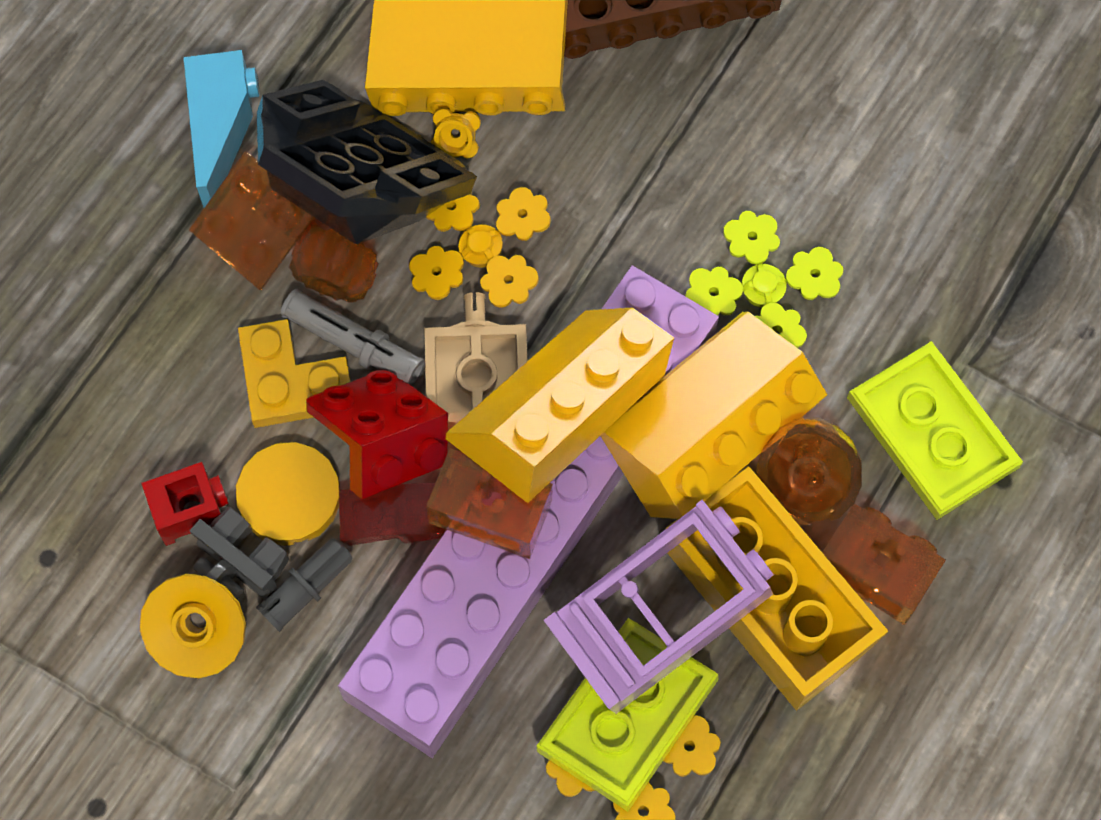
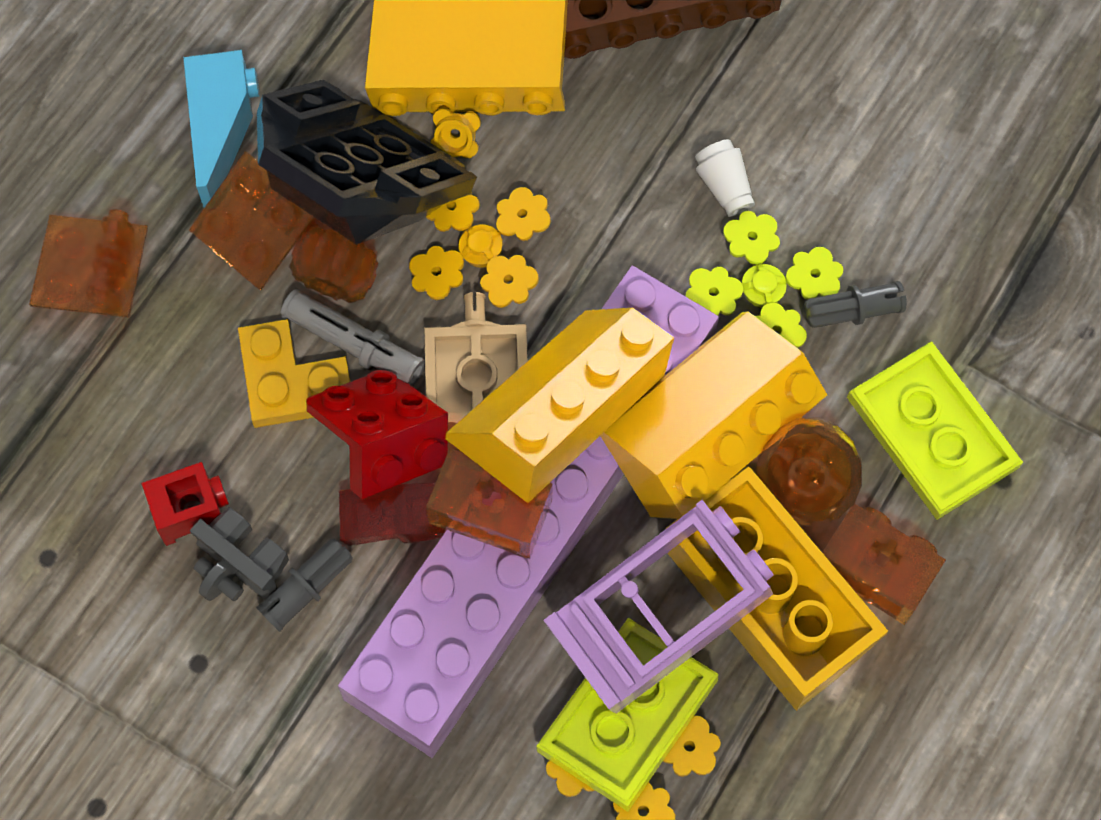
yellow dish [140,574,246,679] -> none
yellow tile [236,442,341,546] -> none
none -> clear orange hinge [29,209,148,318]
none -> white cone [695,139,755,217]
none -> dark grey axle [804,281,907,328]

